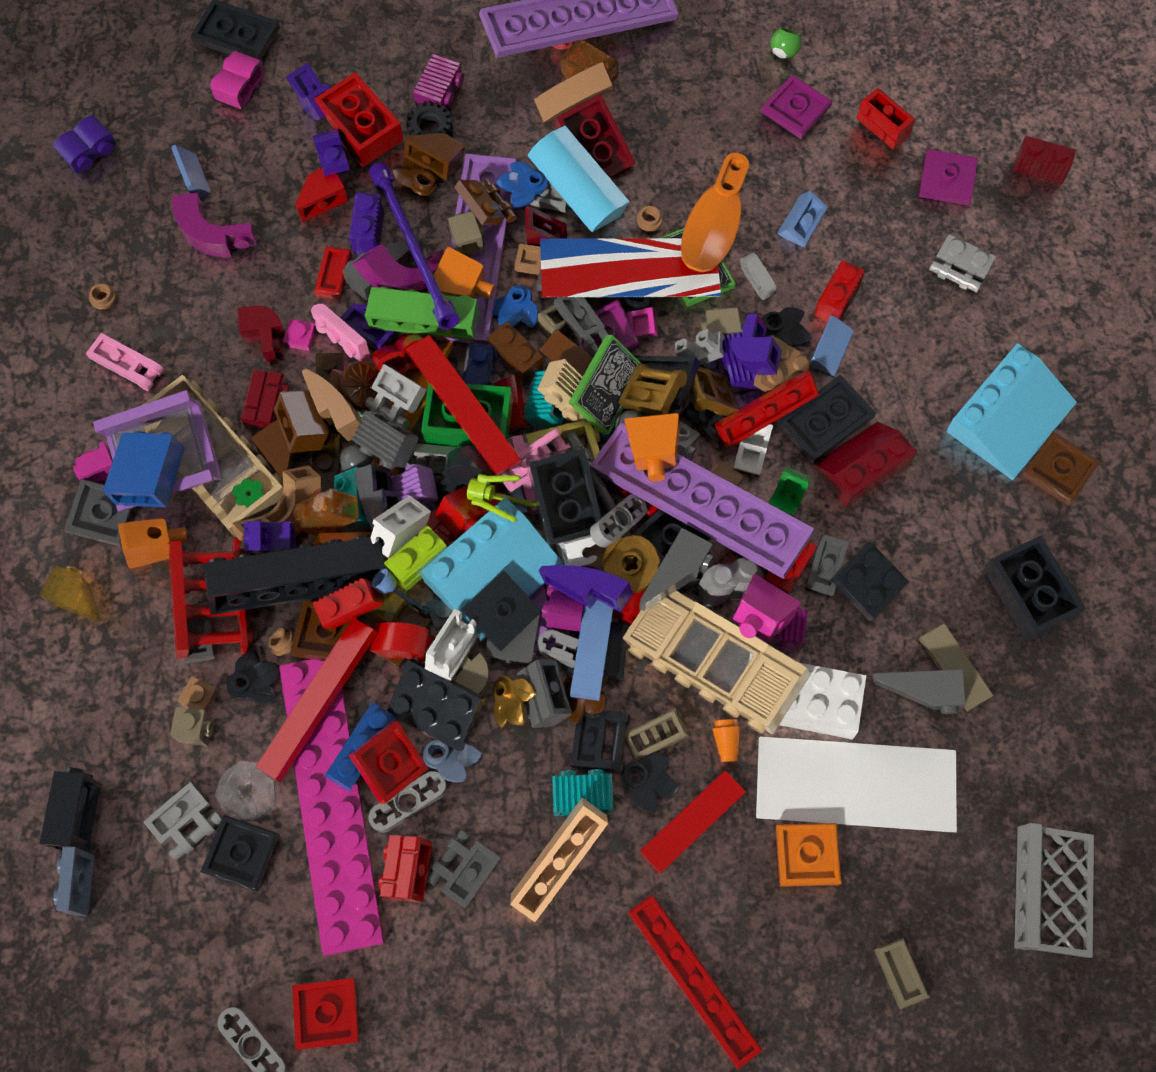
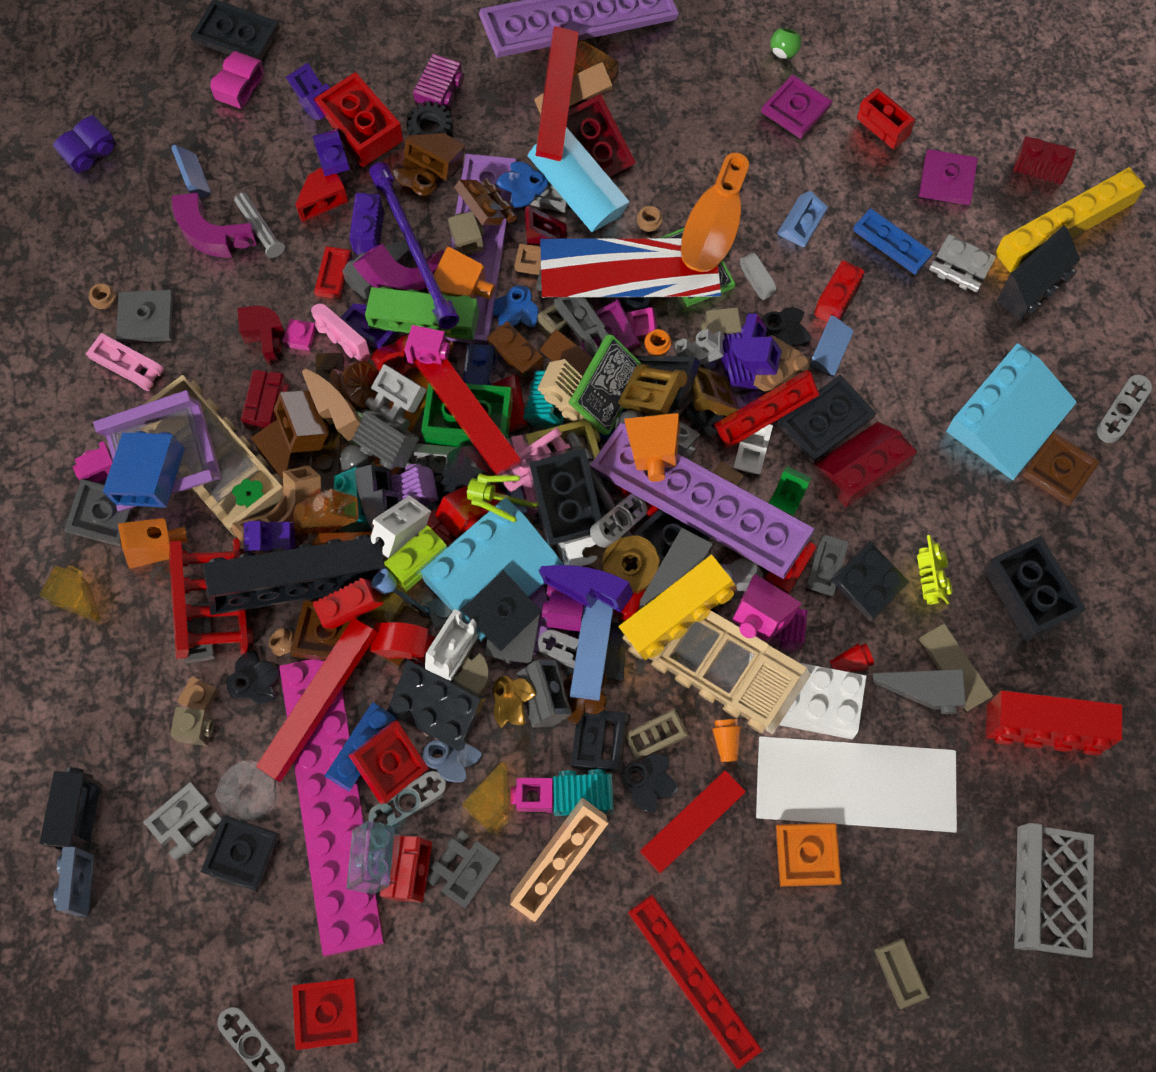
none -> dark grey plate [116,290,174,343]
none -> light grey axle [234,192,285,258]
none -> clear light blue brick [346,821,395,894]
none -> dark pink brick [404,325,450,364]
none -> clear yellow slope [462,761,510,833]
none -> dark pink brick [511,778,553,813]
none -> red tile [535,26,579,161]
none -> yellow brick [618,554,737,660]
none -> orange cone [645,329,671,356]
none -> red cone [829,643,875,673]
none -> blue plate [853,208,933,275]
none -> neon yellow hinge [917,535,953,605]
none -> red brick [986,690,1122,755]
none -> yellow brick [995,167,1145,273]
none -> black slope [997,225,1080,320]
none -> light grey beam [1097,375,1152,443]

